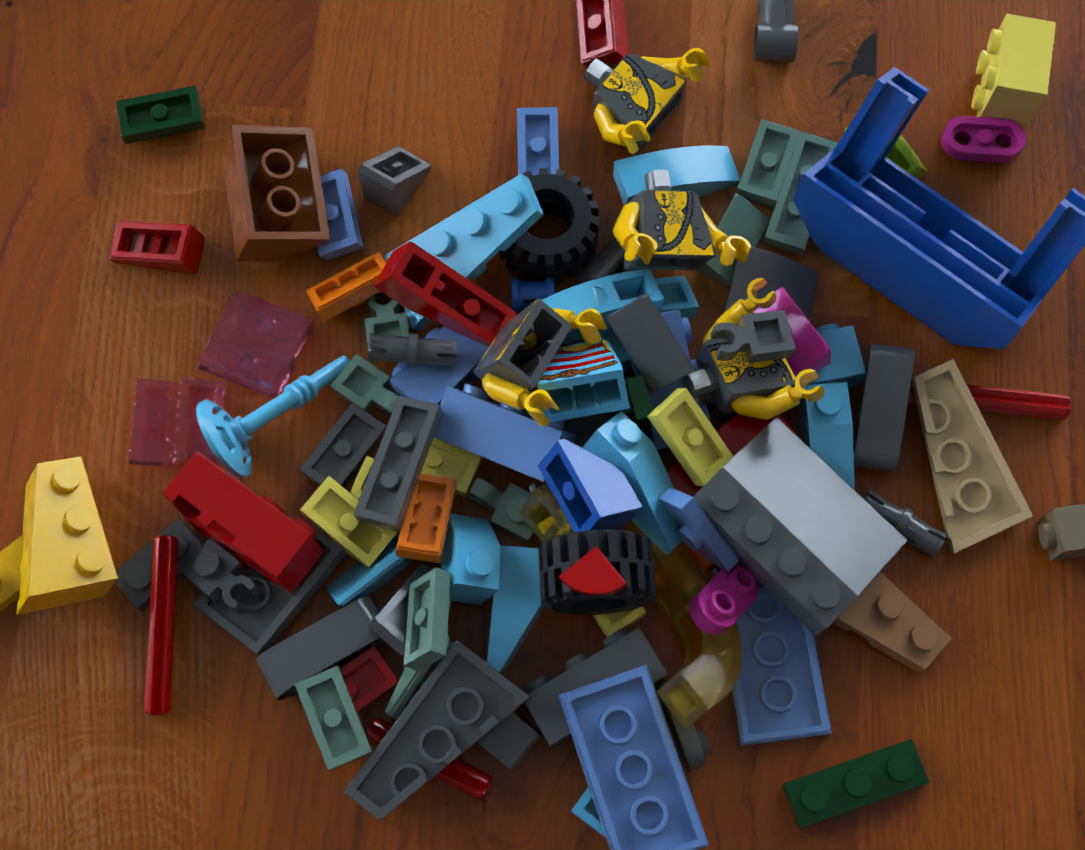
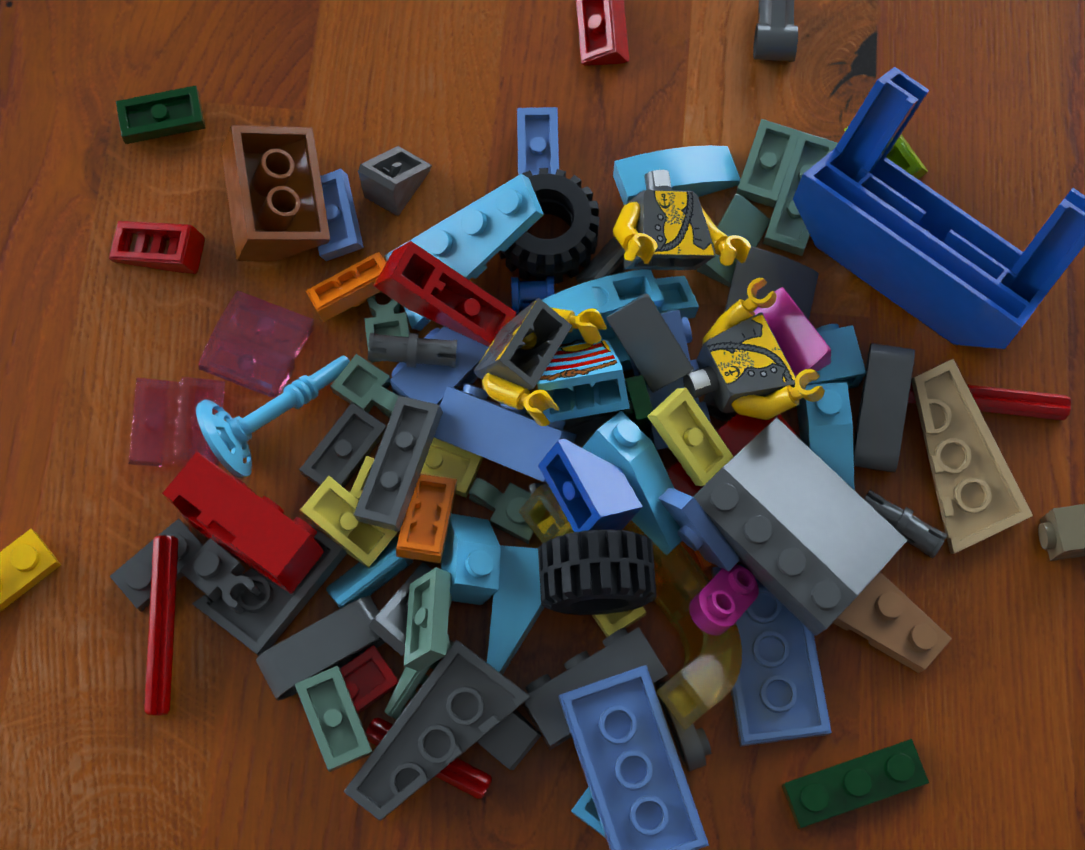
yellow wedge [17,456,118,615] -> none
red tile [559,546,627,596] -> none
torso [584,48,710,154] -> none
dark grey plate [710,310,796,363] -> none
dark pink plate [941,116,1026,163] -> none
light yellow brick [971,13,1056,131] -> none

